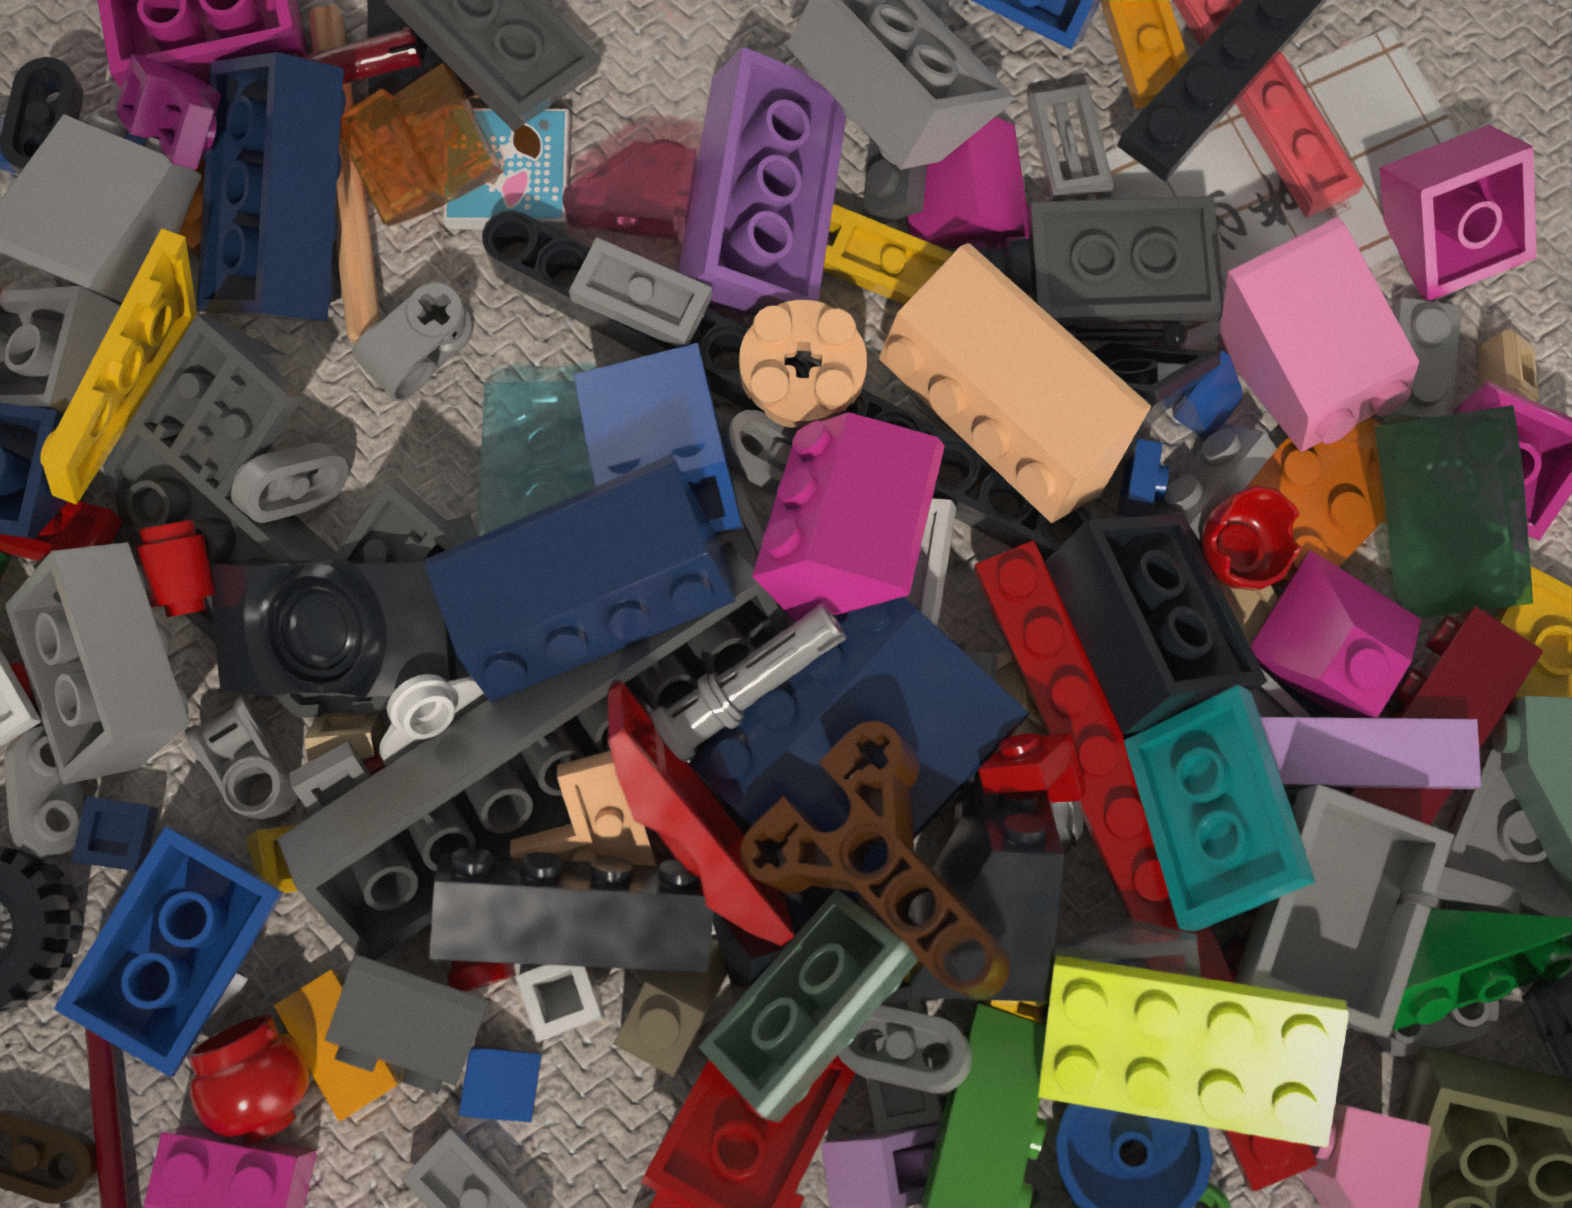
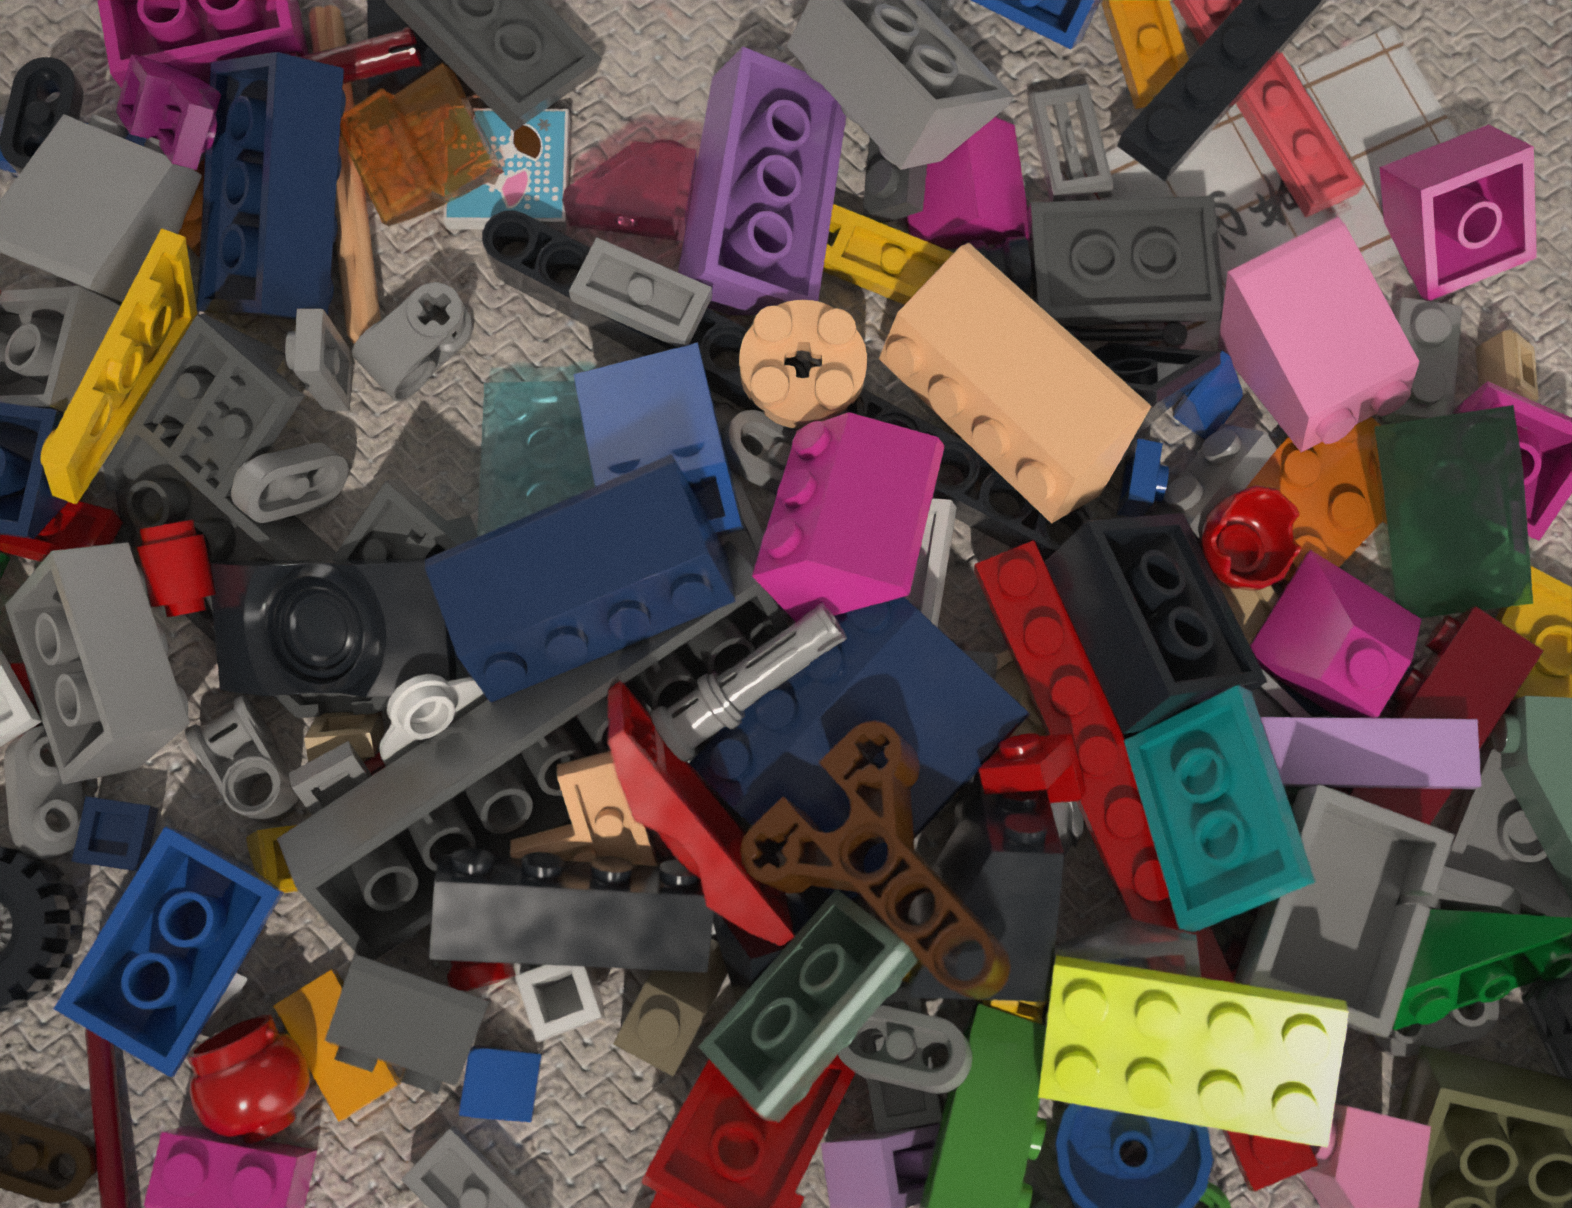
none -> light grey plate [285,309,352,411]

